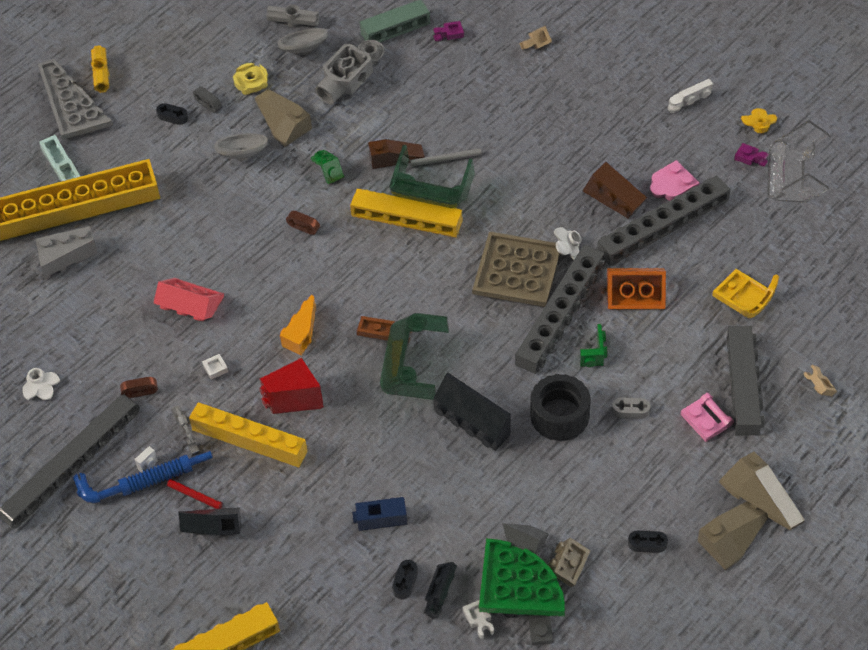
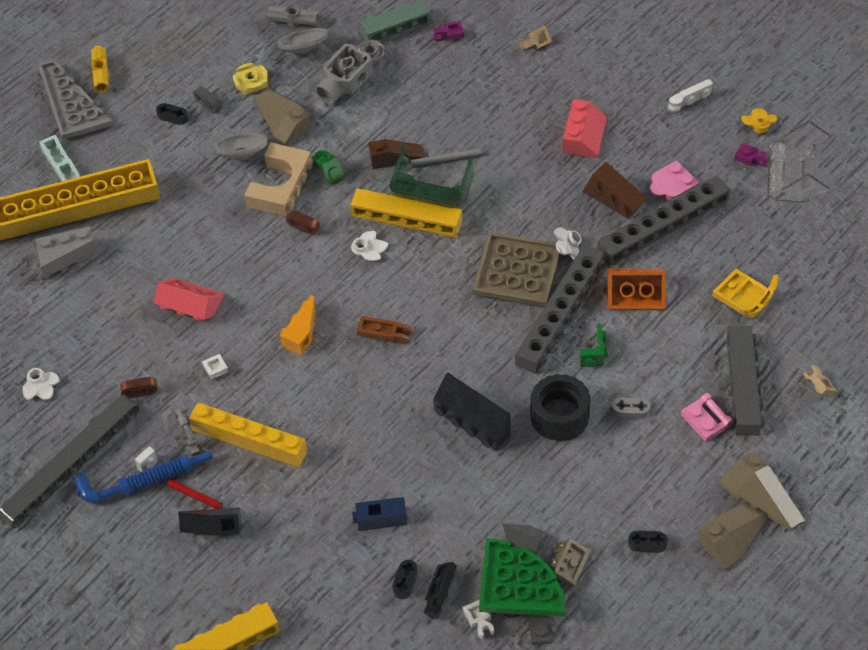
red slope [259,358,324,414] -> none
clear green windscreen [380,313,449,400] -> none
none -> tan arch [244,143,314,217]
none -> white plate [351,231,388,261]
none -> coral slope [563,99,607,158]

